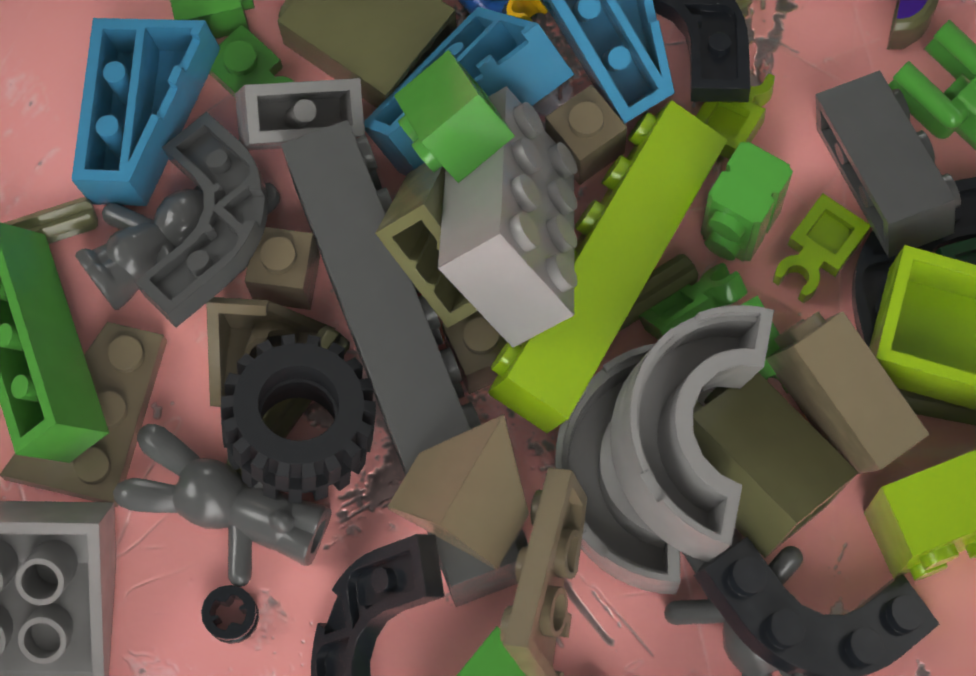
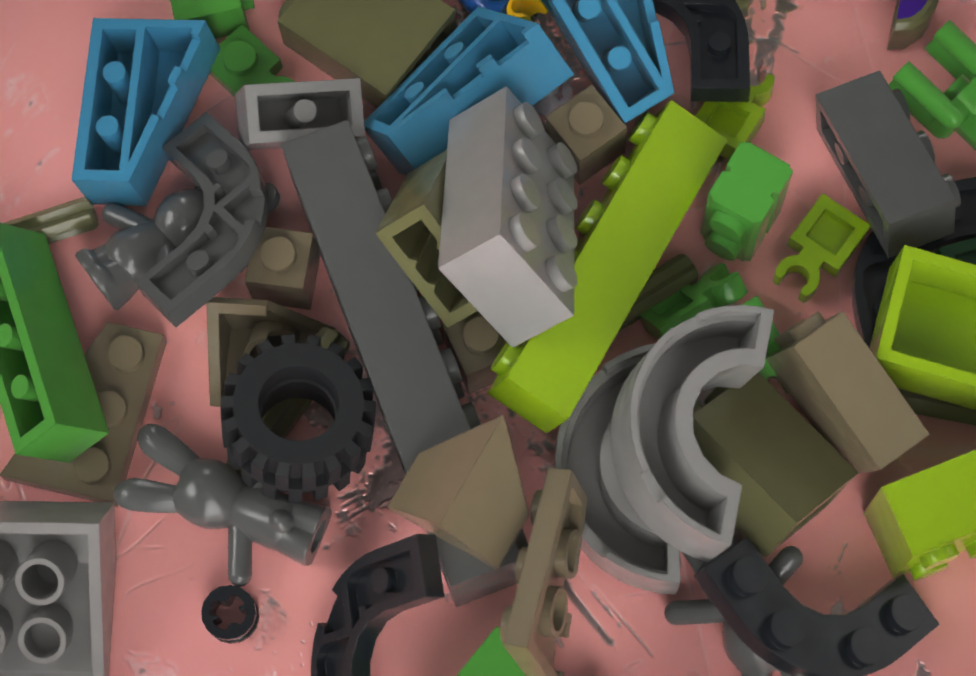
bright green brick [394,50,515,183] -> none

